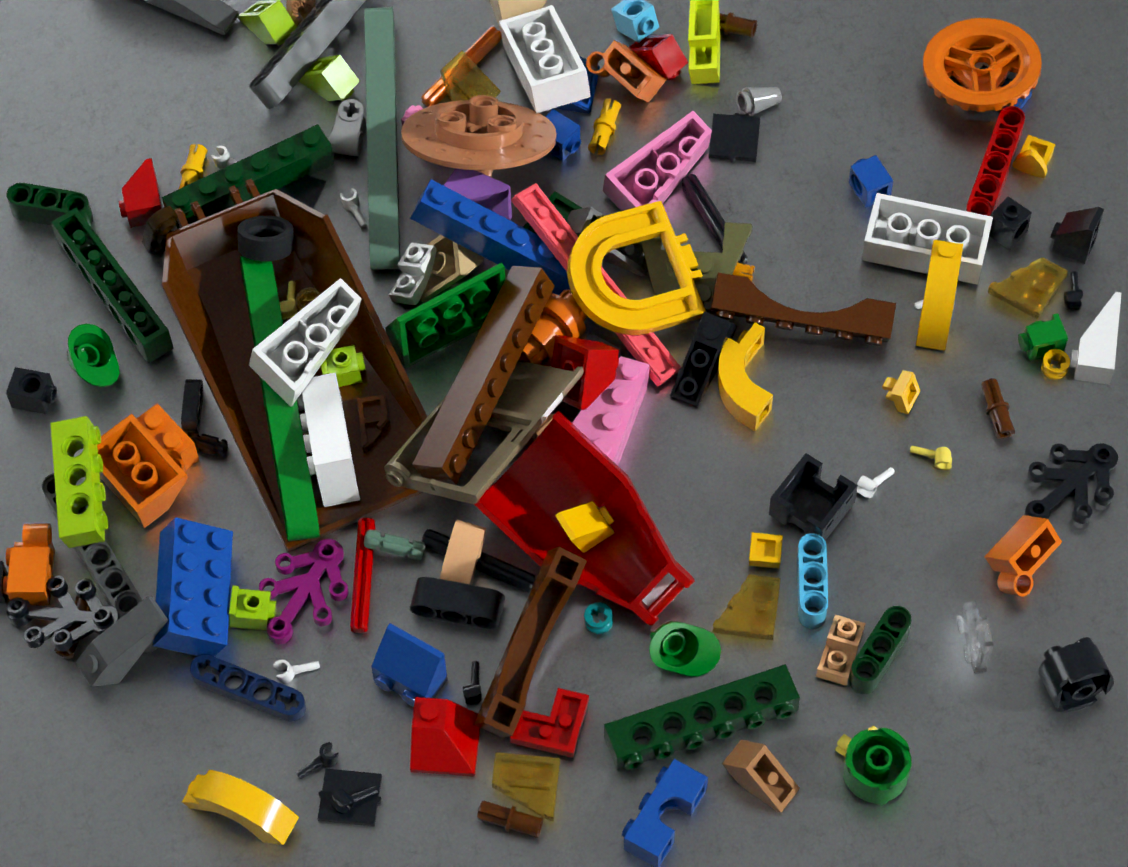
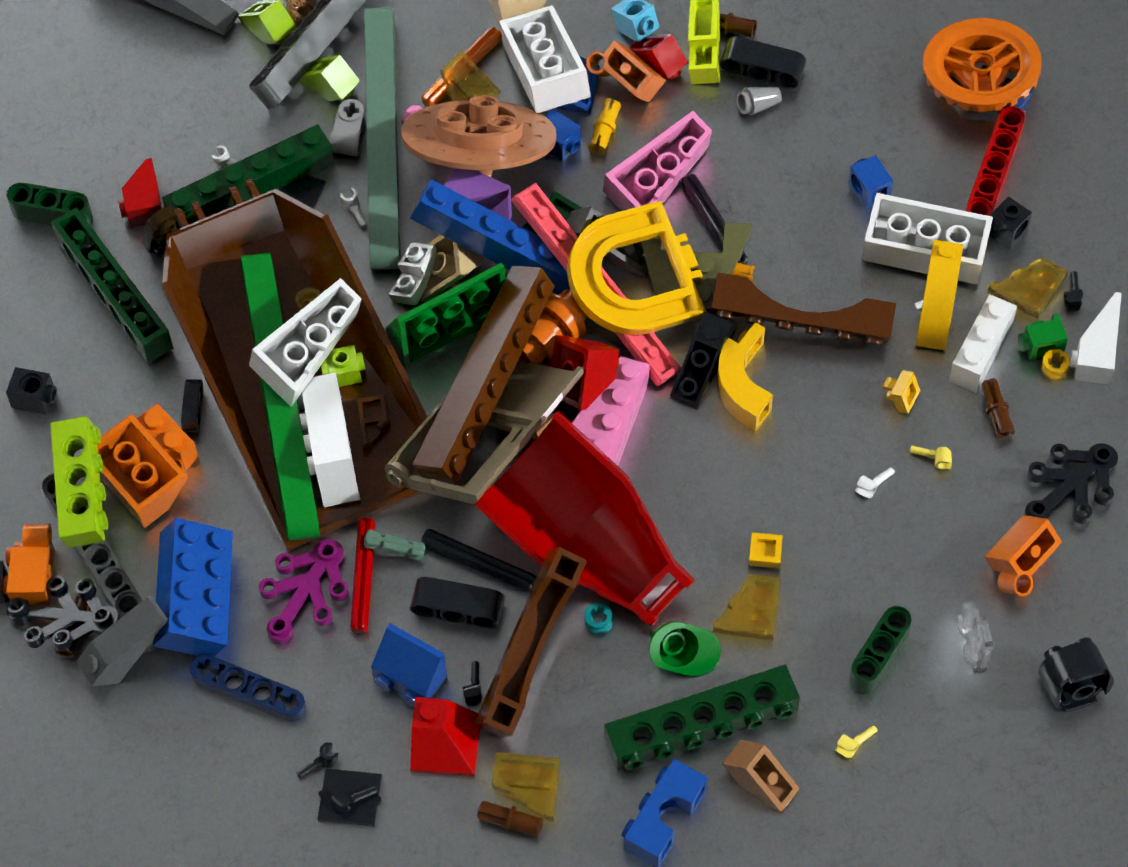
green piece [67,324,120,387] -> none
yellow pin [179,144,207,189] -> none
yellow arch [182,769,299,845] -> none
black piece [191,432,228,457] -> none
lime brick [229,586,276,631] -> none
black tyre [238,216,294,261] -> none
white hand [273,660,320,684] -> none
light yellow hand [279,281,298,319] -> none
light nougat slope [440,519,487,585] -> none
red plate [510,688,589,758] -> none
yellow slope [555,501,615,553] -> none
black piece [709,113,760,162] -> none
black piece [769,453,858,541] -> none
medium azure beam [797,533,828,629] -> none
light nougat slope [816,614,866,686] -> none
green brick [843,728,912,805] -> none
yellow tile [1012,134,1055,178] -> none
black slope [1050,207,1104,264] -> none
none -> black beam [719,36,806,89]
none -> white brick [949,294,1017,394]

